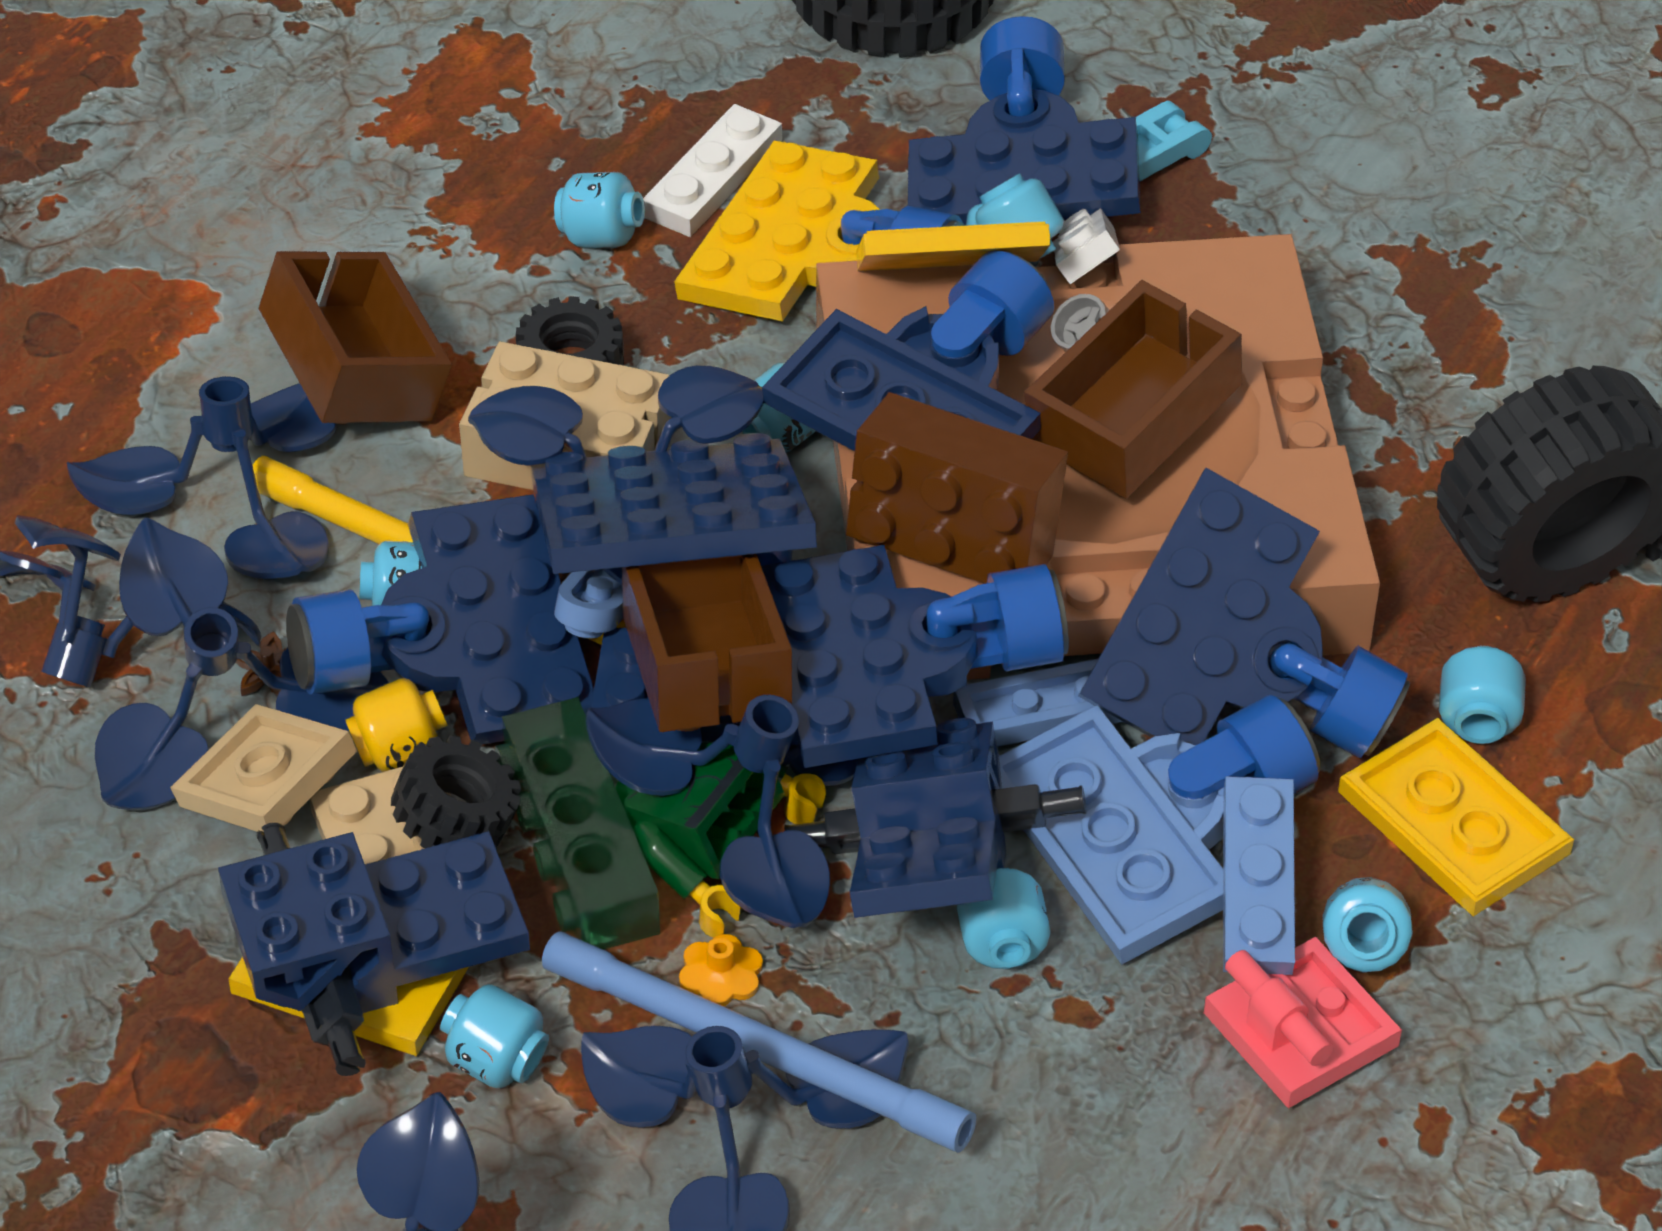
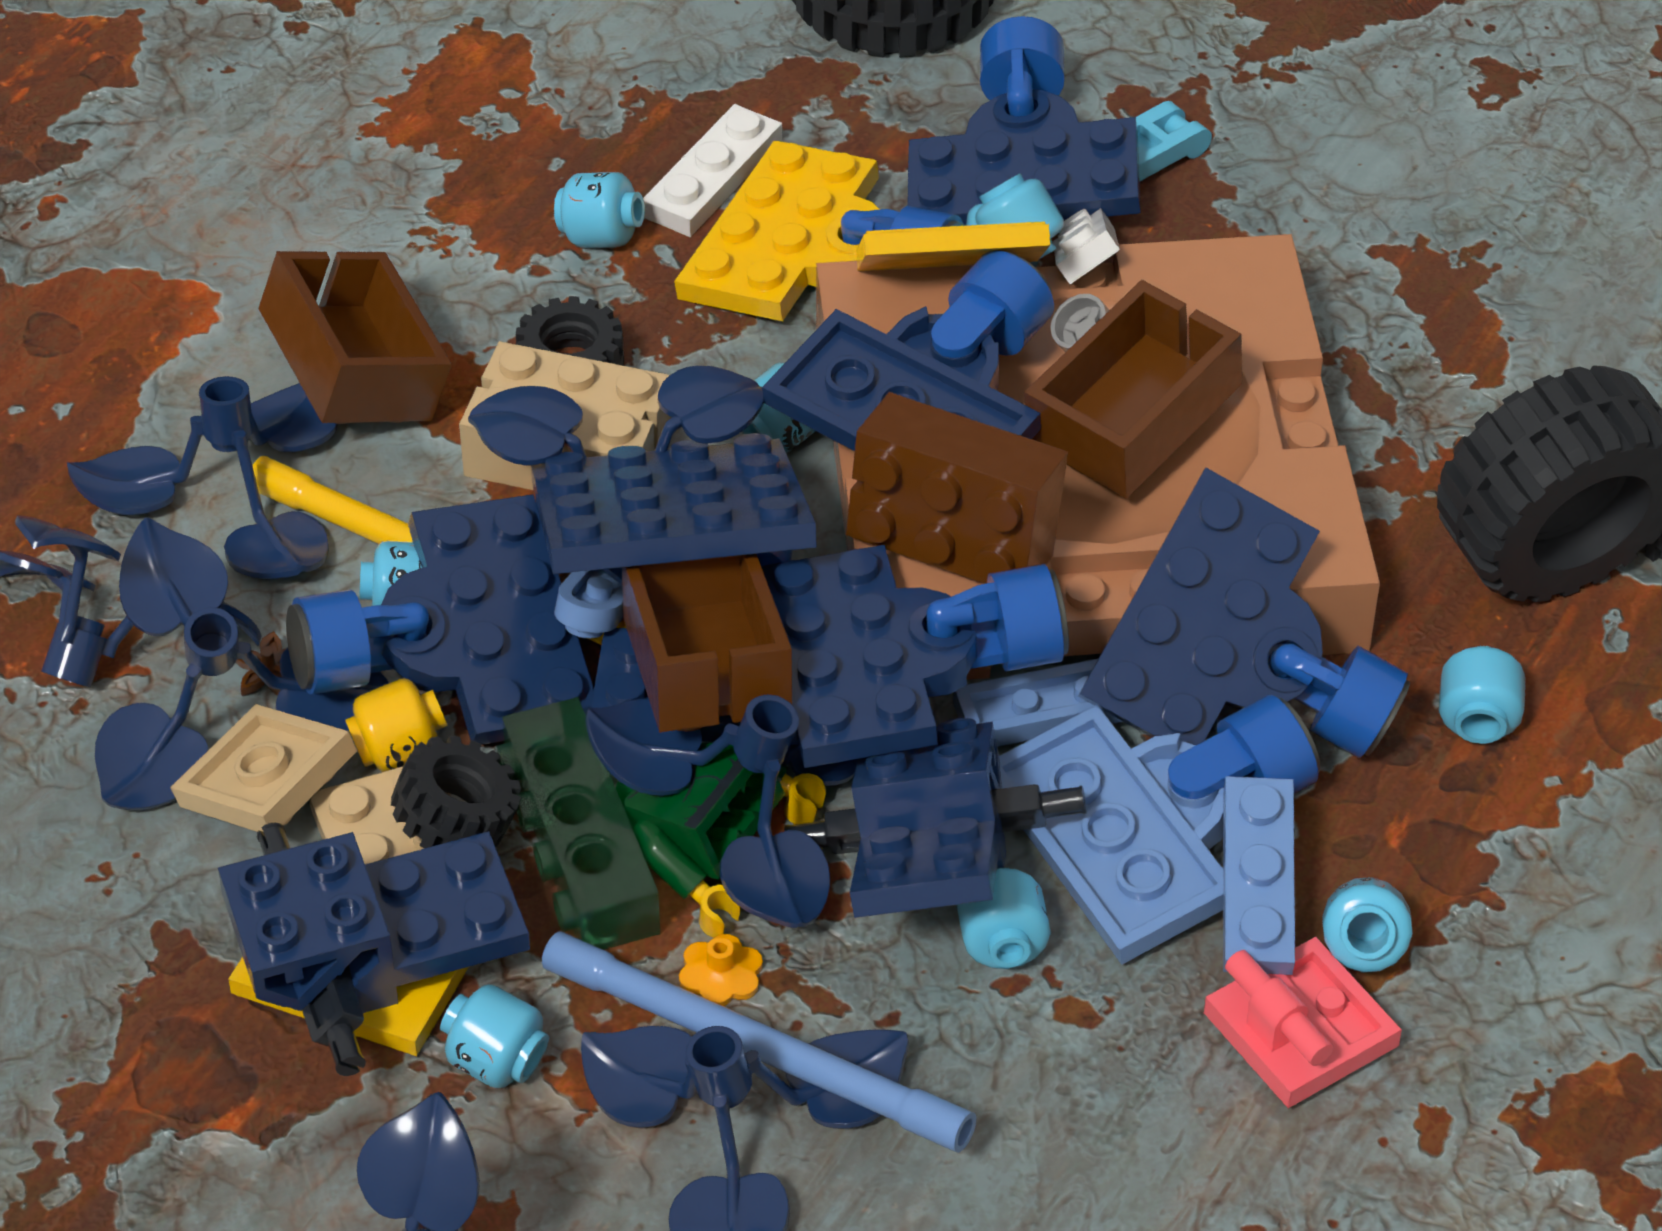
yellow tile [1338,718,1574,917] -> none

